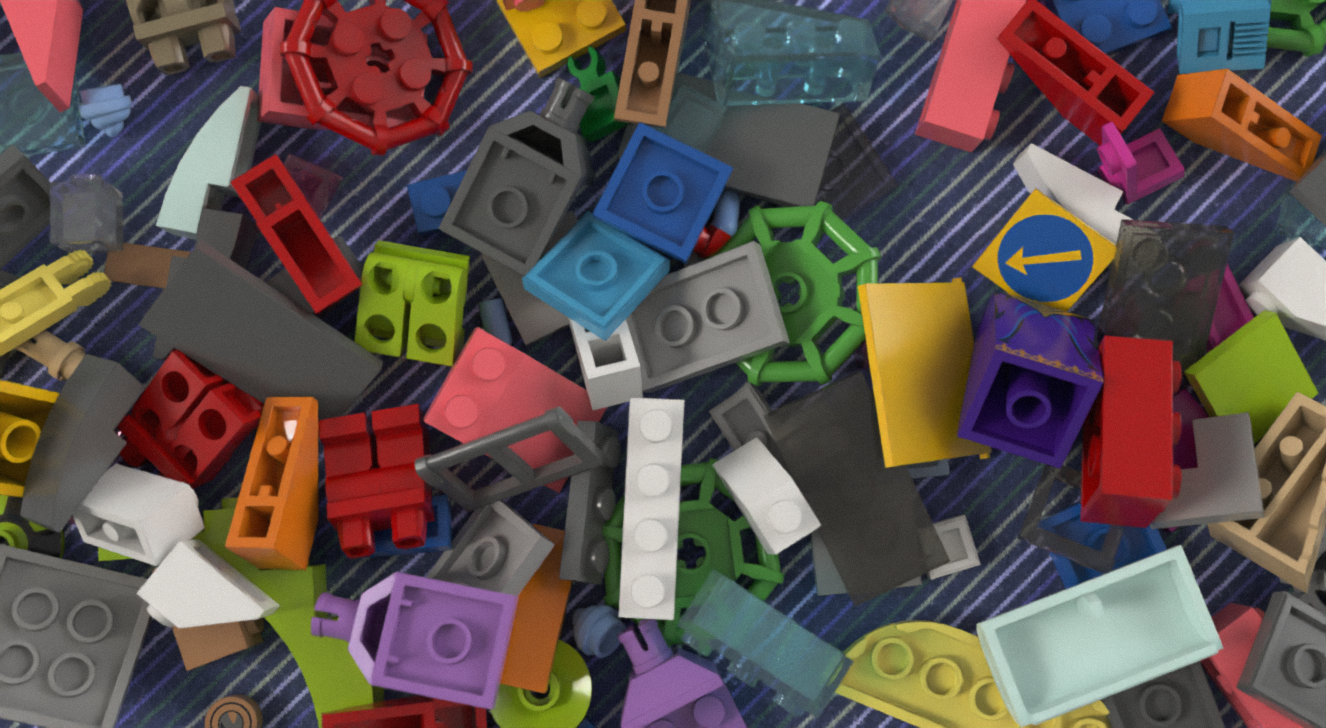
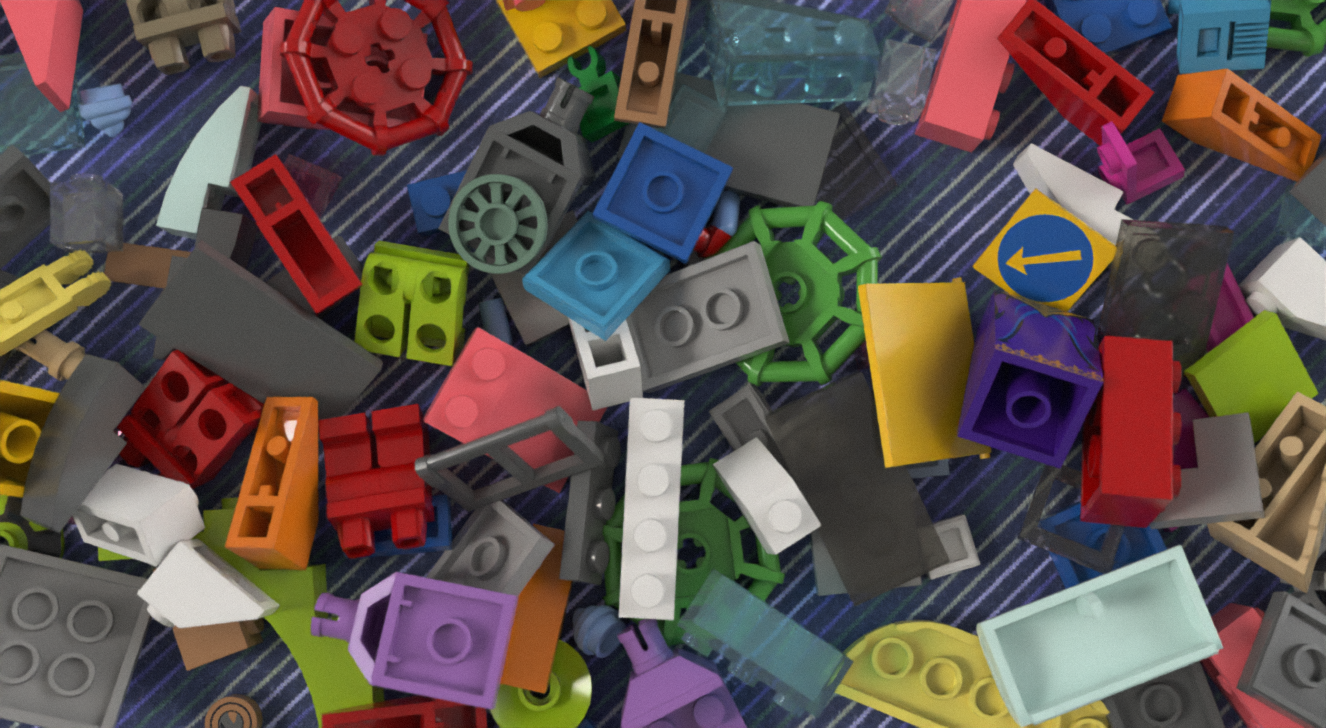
none -> sand green wheel [448,174,548,274]
none -> clear brick [866,39,936,125]

